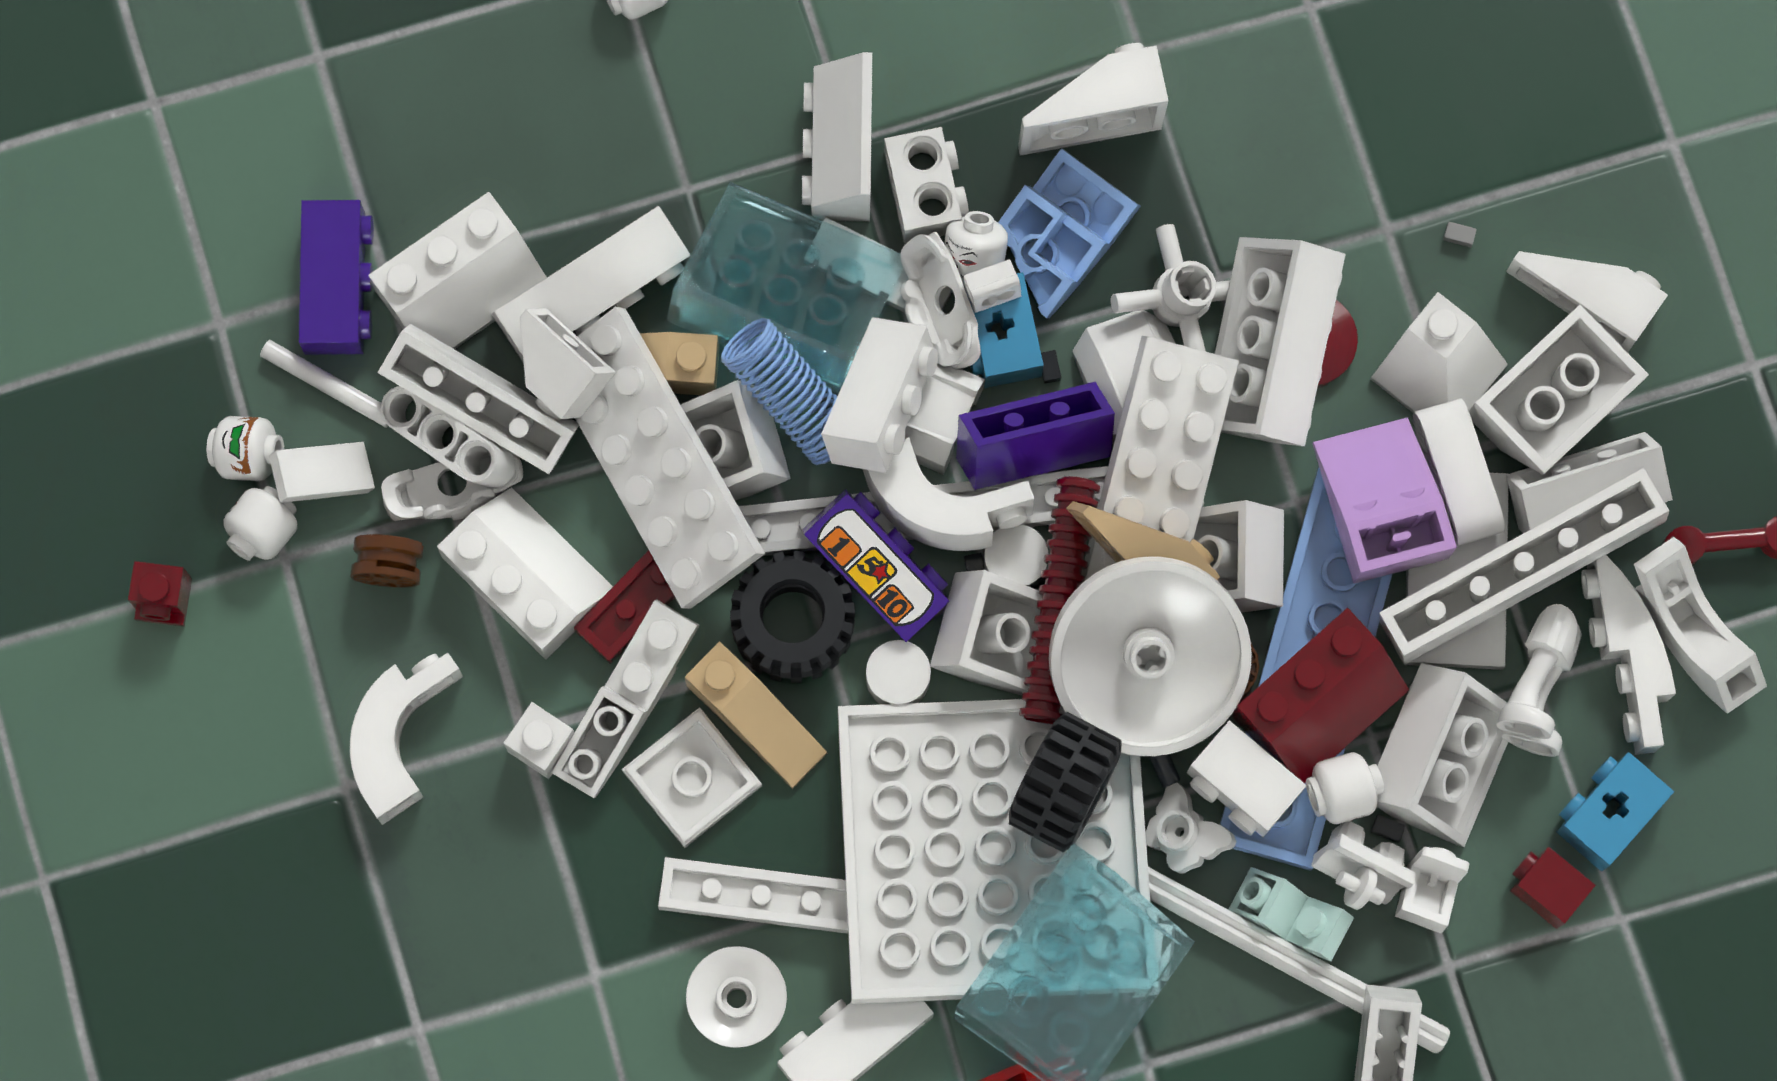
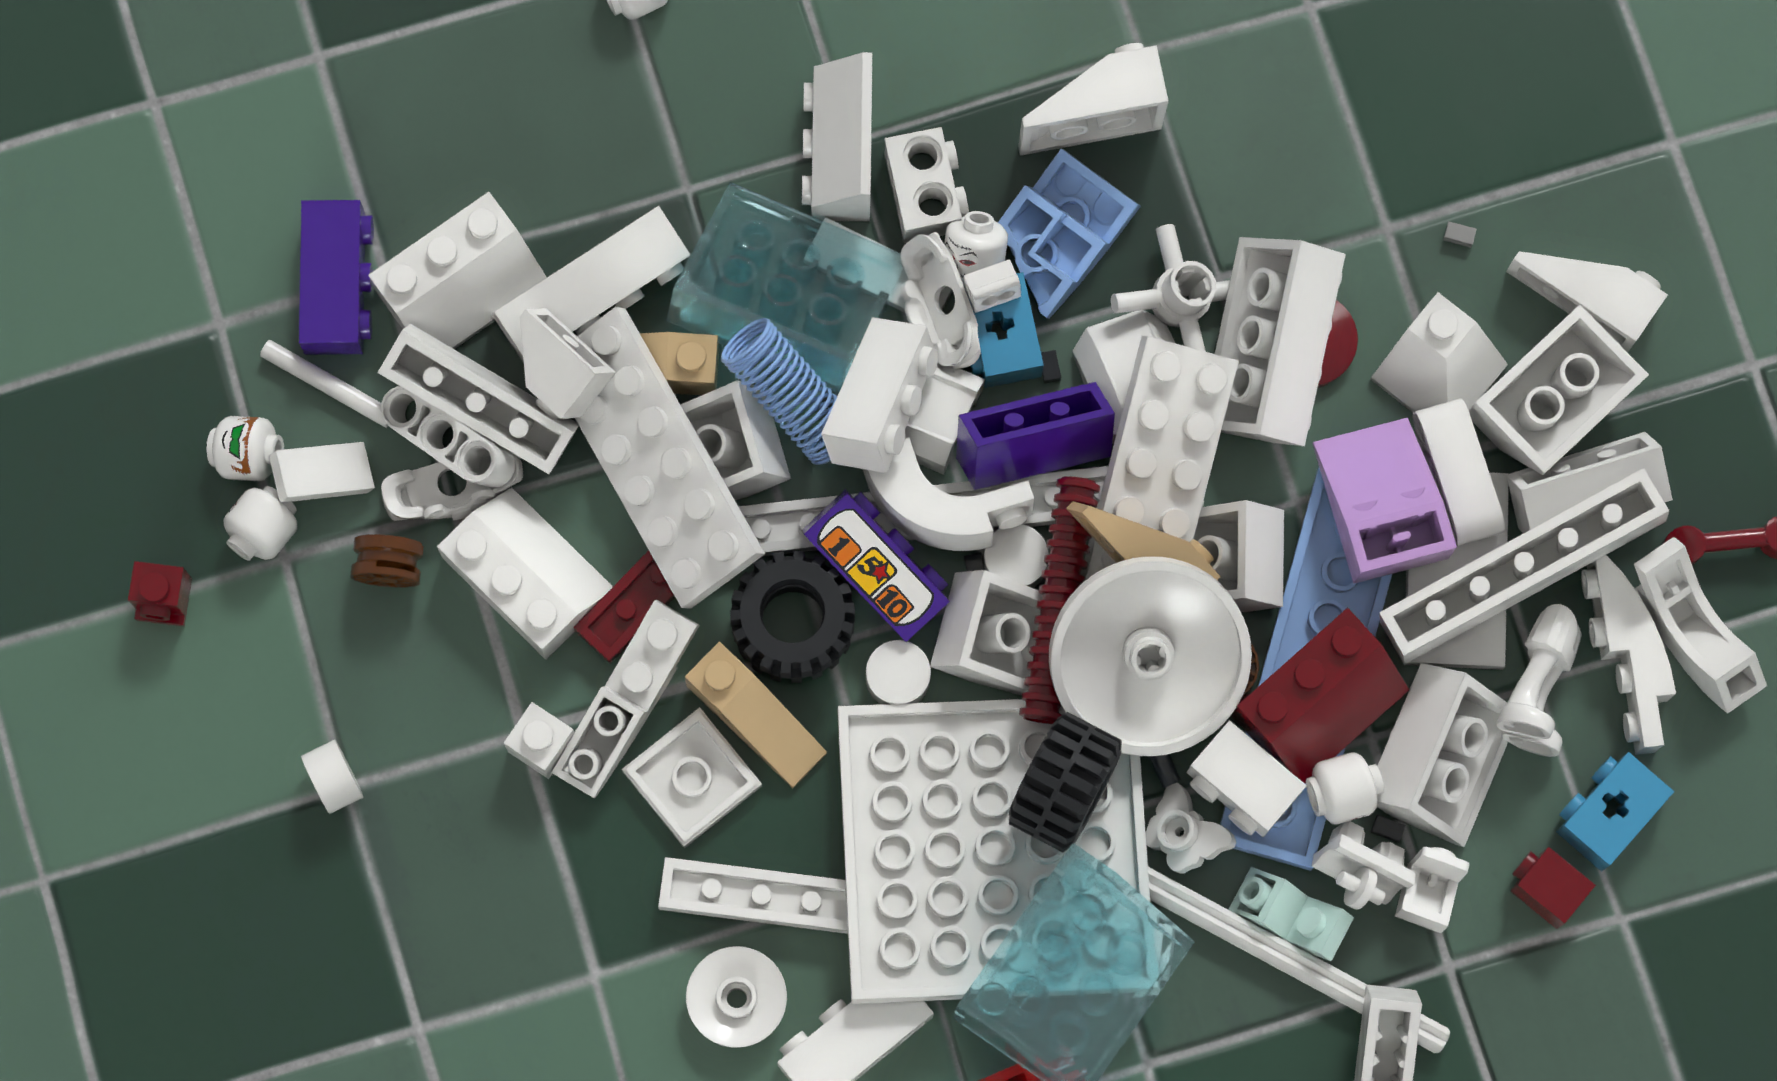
white arch [350,653,463,825] -> none
none -> white piece [301,739,364,814]

